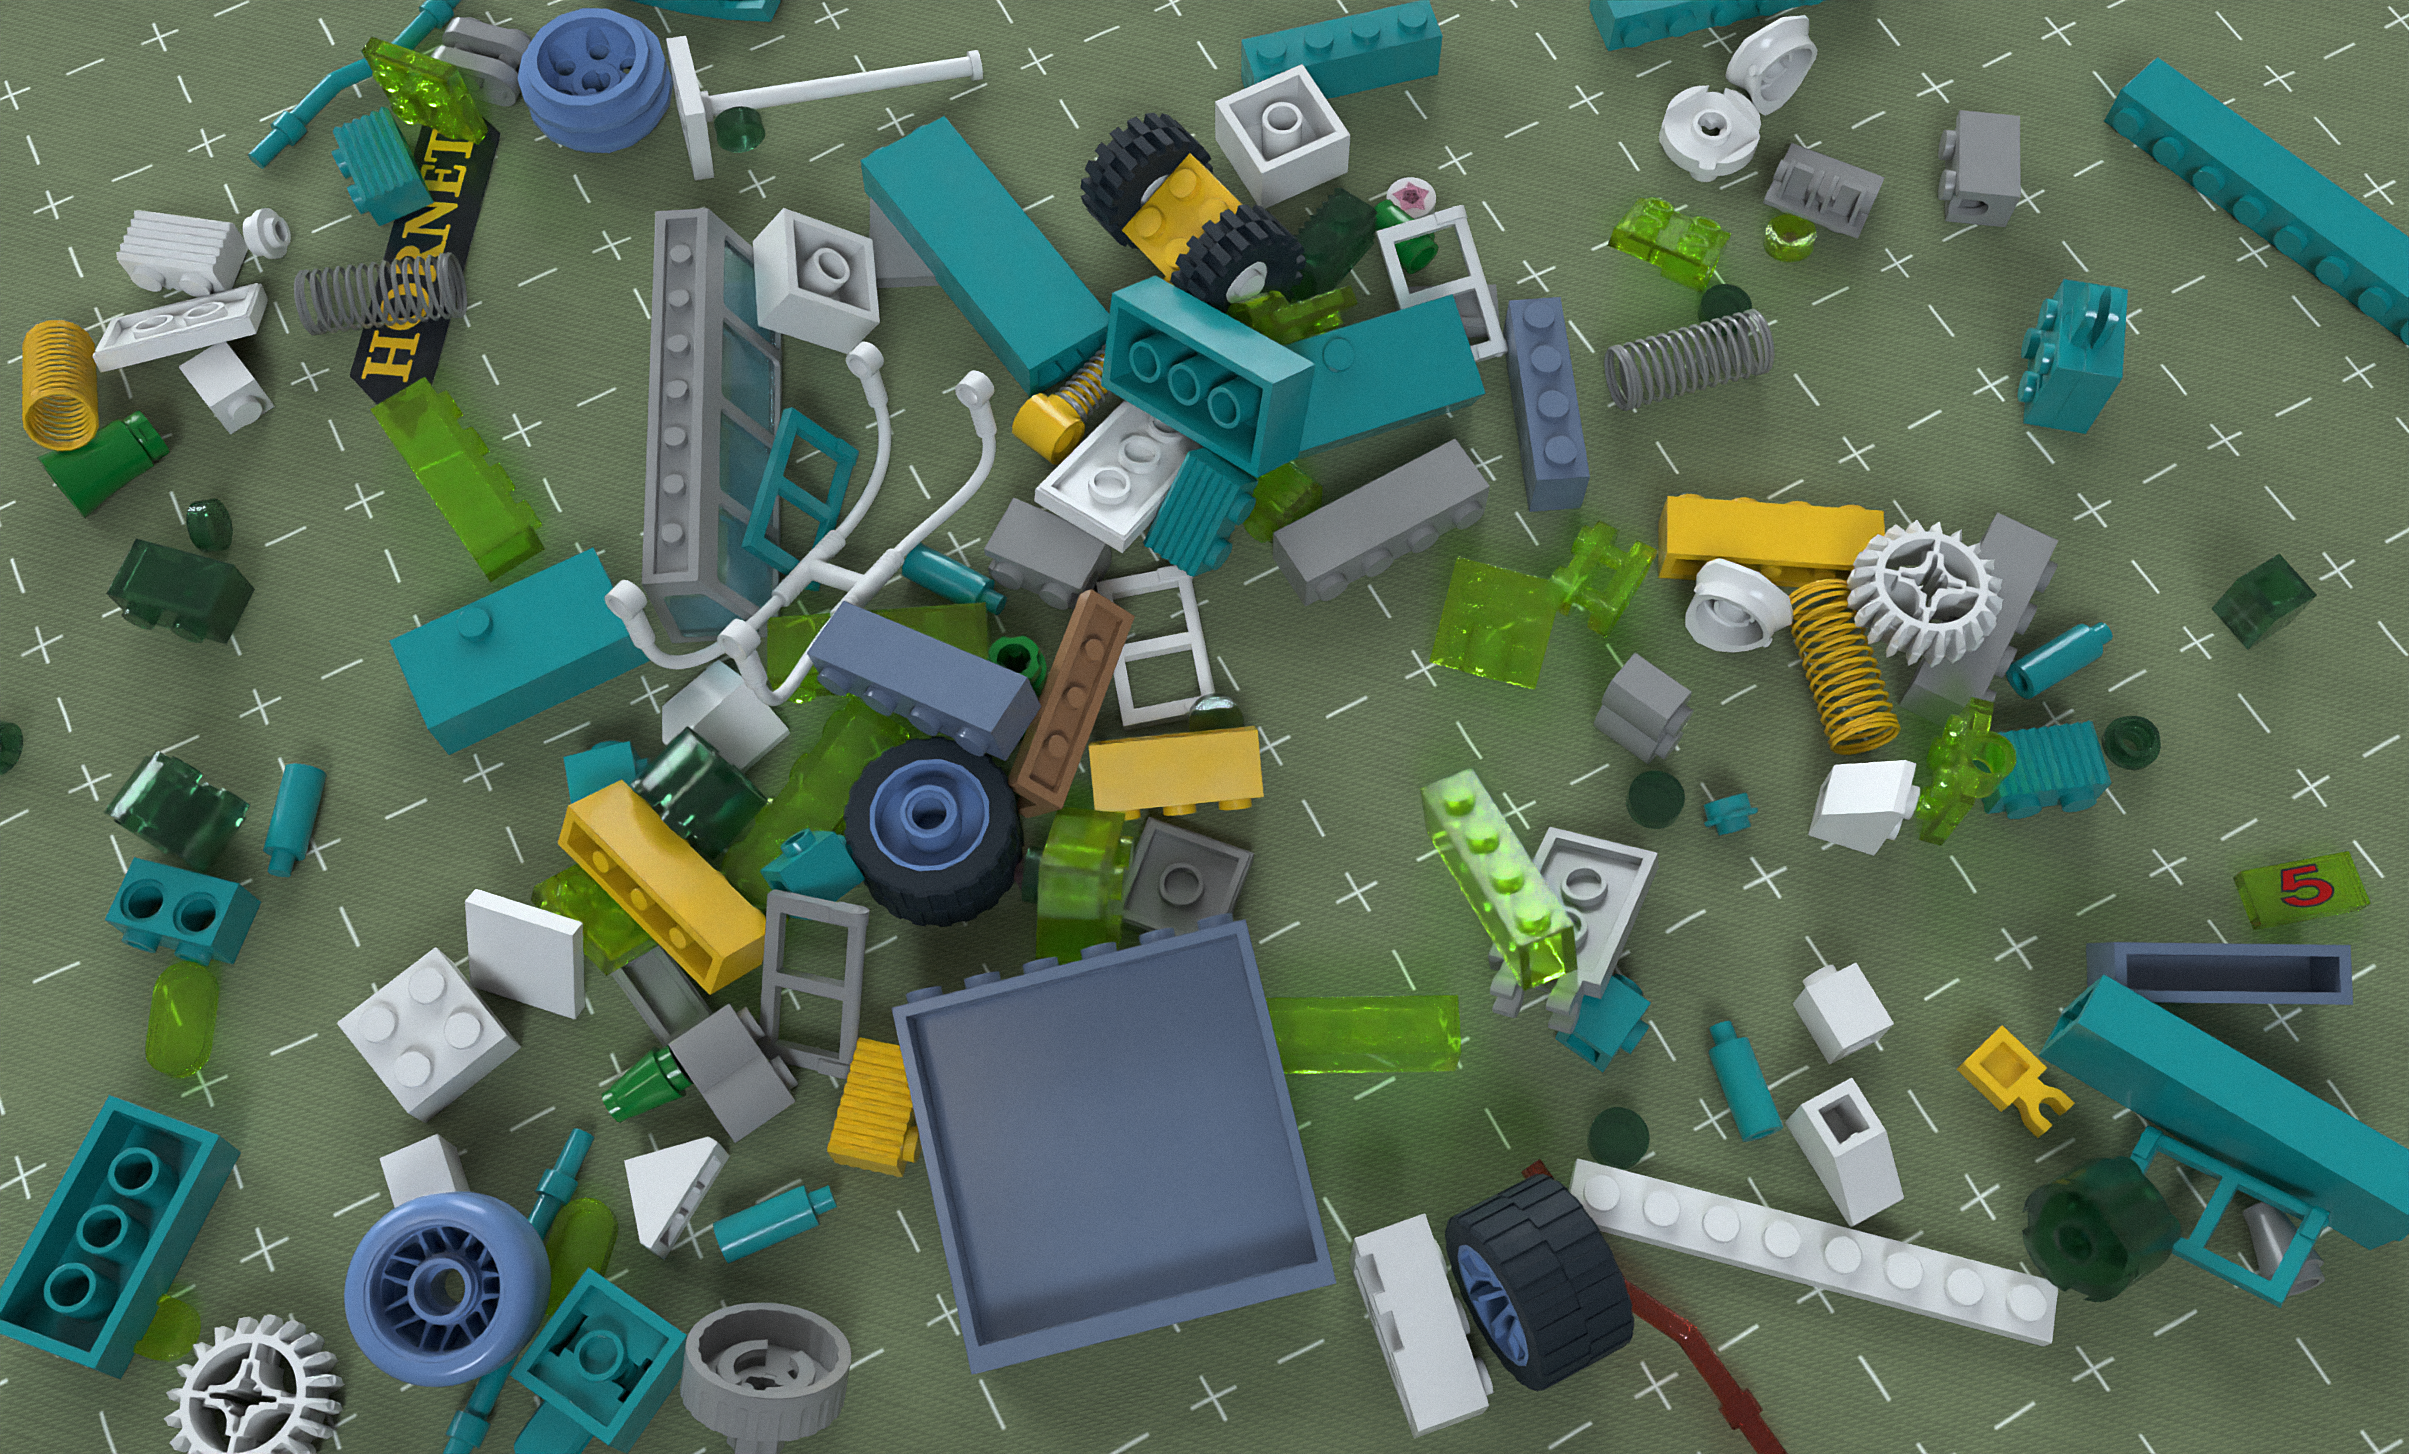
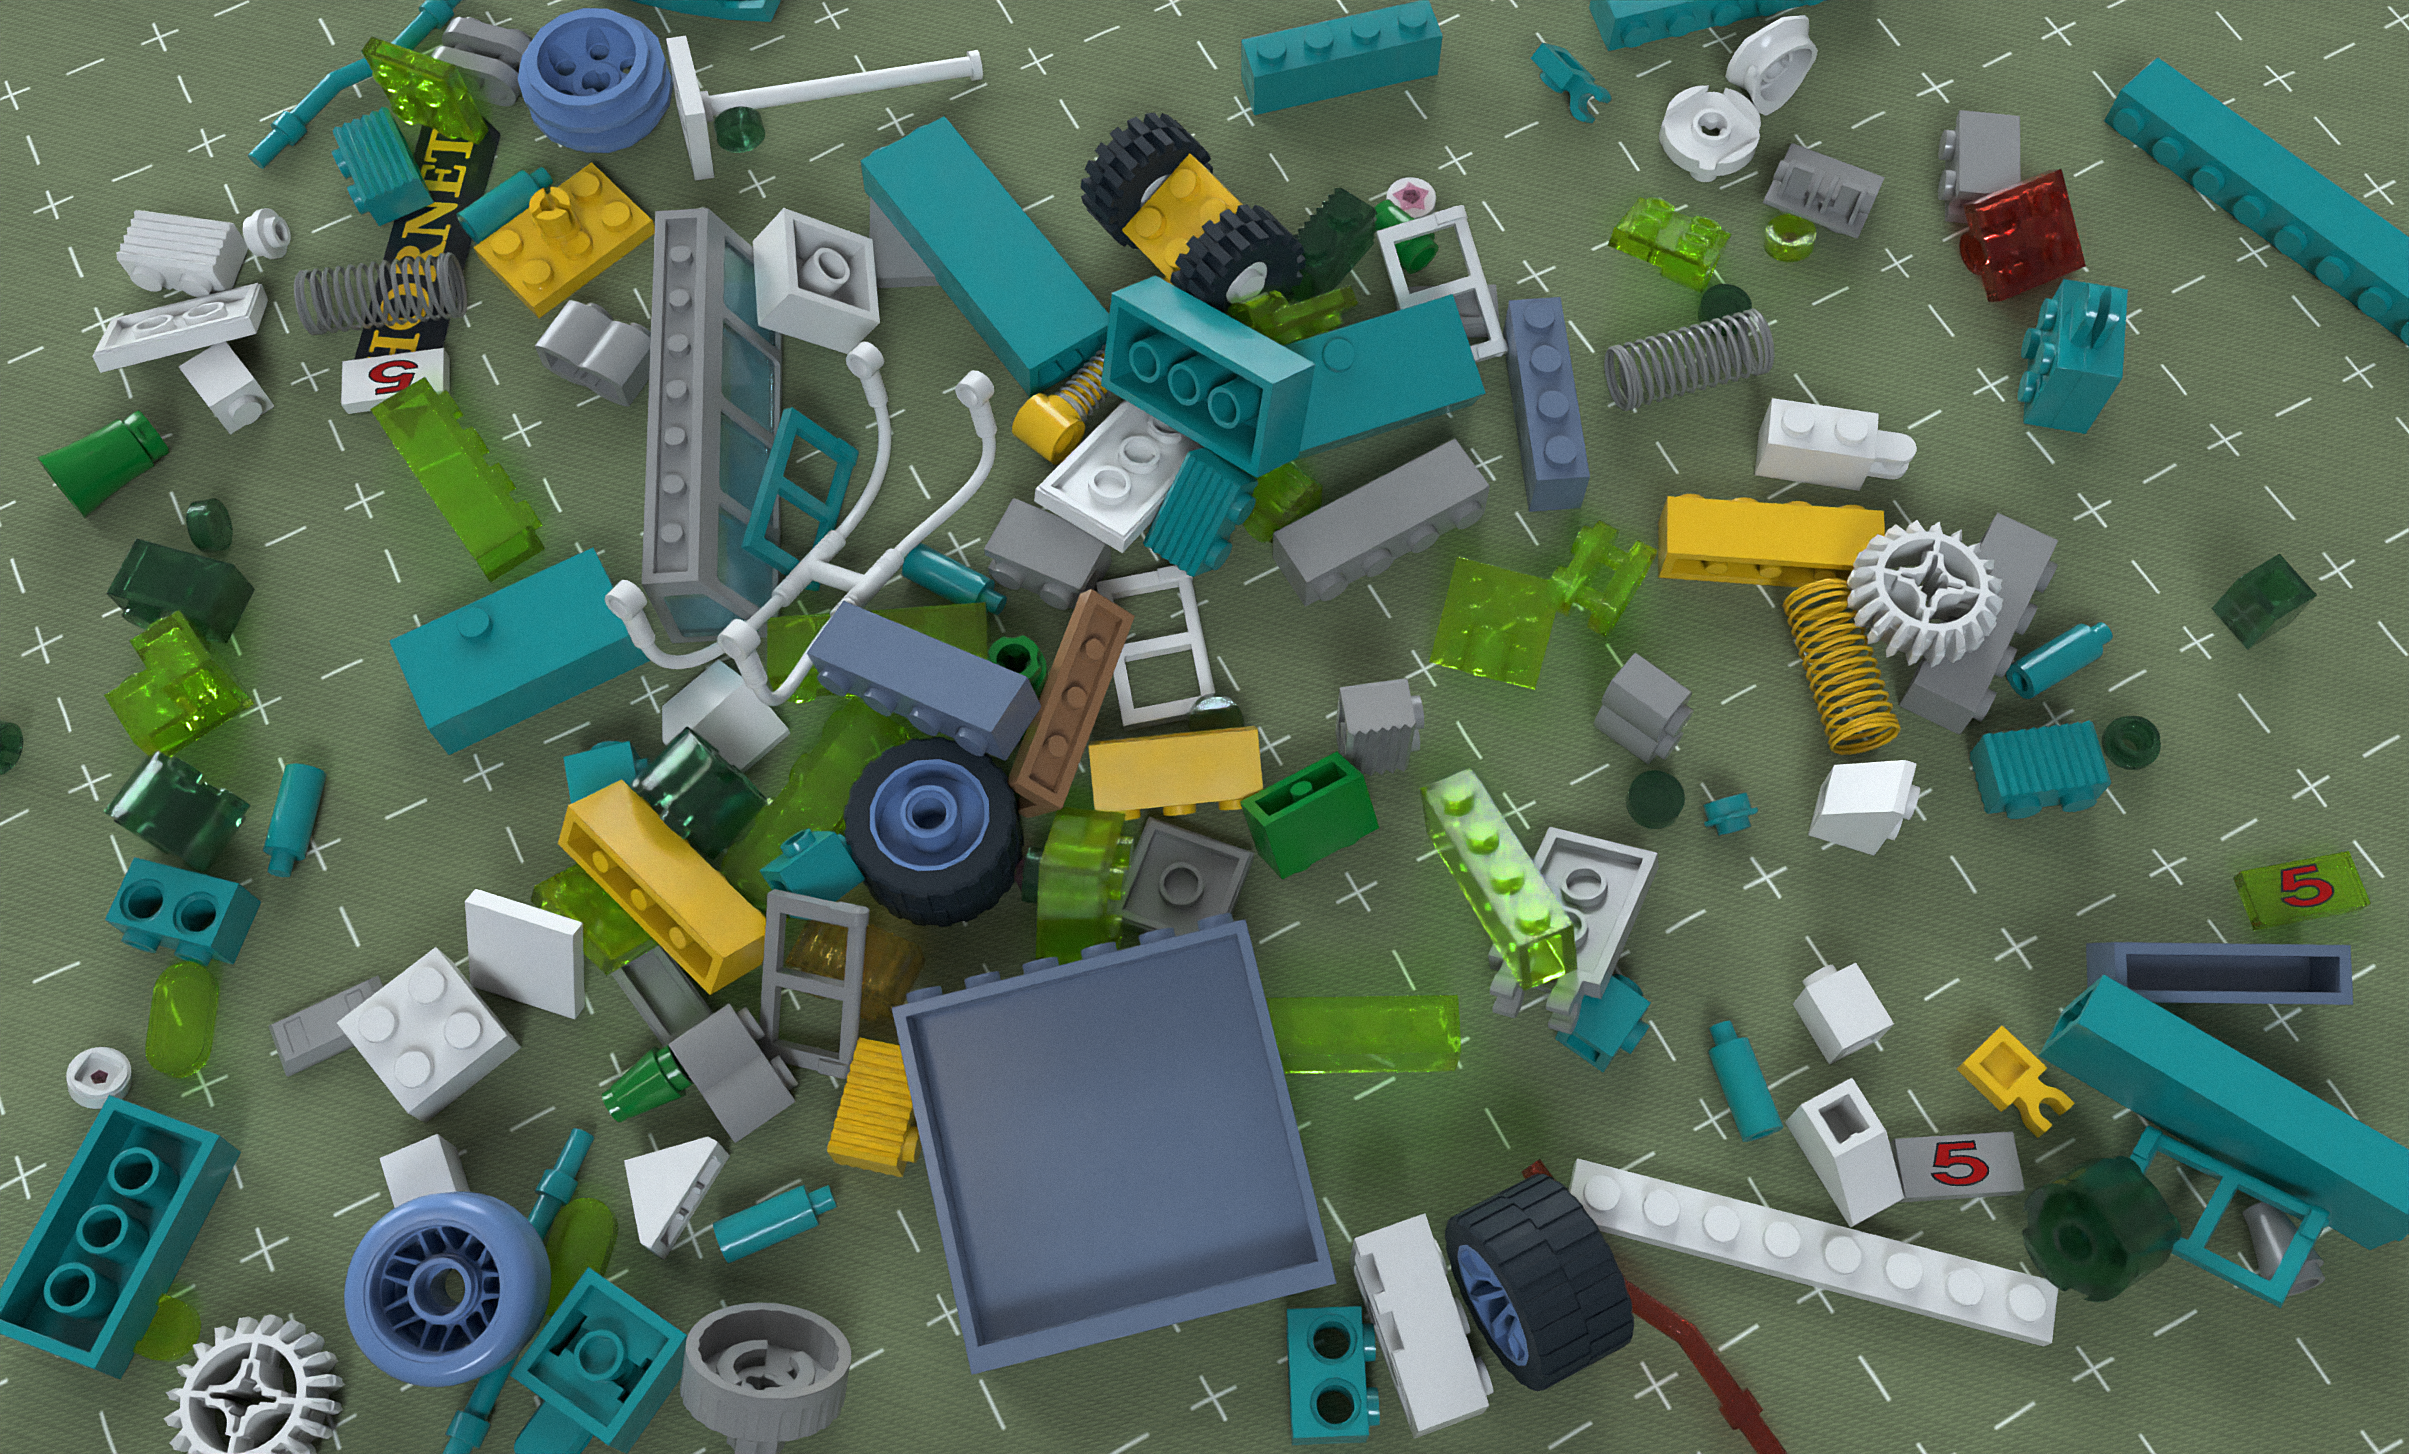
yellow piece [22,320,99,451] -> none
white brick [1215,64,1350,209] -> none
clear green tile [1587,1107,1650,1170] -> none
white hat [1685,558,1794,653] -> none
clear neon green plate [1915,697,2016,846] -> none
none -> white tile [66,1047,132,1109]
none -> clear neon green brick [104,610,255,764]
none -> light grey tile [268,975,383,1077]
none -> white tile [341,348,450,414]
none -> teal cylinder [456,167,553,244]
none -> yellow plate [473,162,655,318]
none -> light grey brick [535,300,651,407]
none -> clear yellow brick [785,920,926,1022]
none -> green brick [1240,751,1379,880]
none -> teal brick [1286,1306,1380,1445]
none -> light grey brick [1335,678,1424,776]
none -> teal plate [1531,42,1612,124]
none -> white brick [1755,398,1917,491]
none -> light grey tile [1890,1131,2025,1203]
none -> clear red plate [1959,169,2086,302]

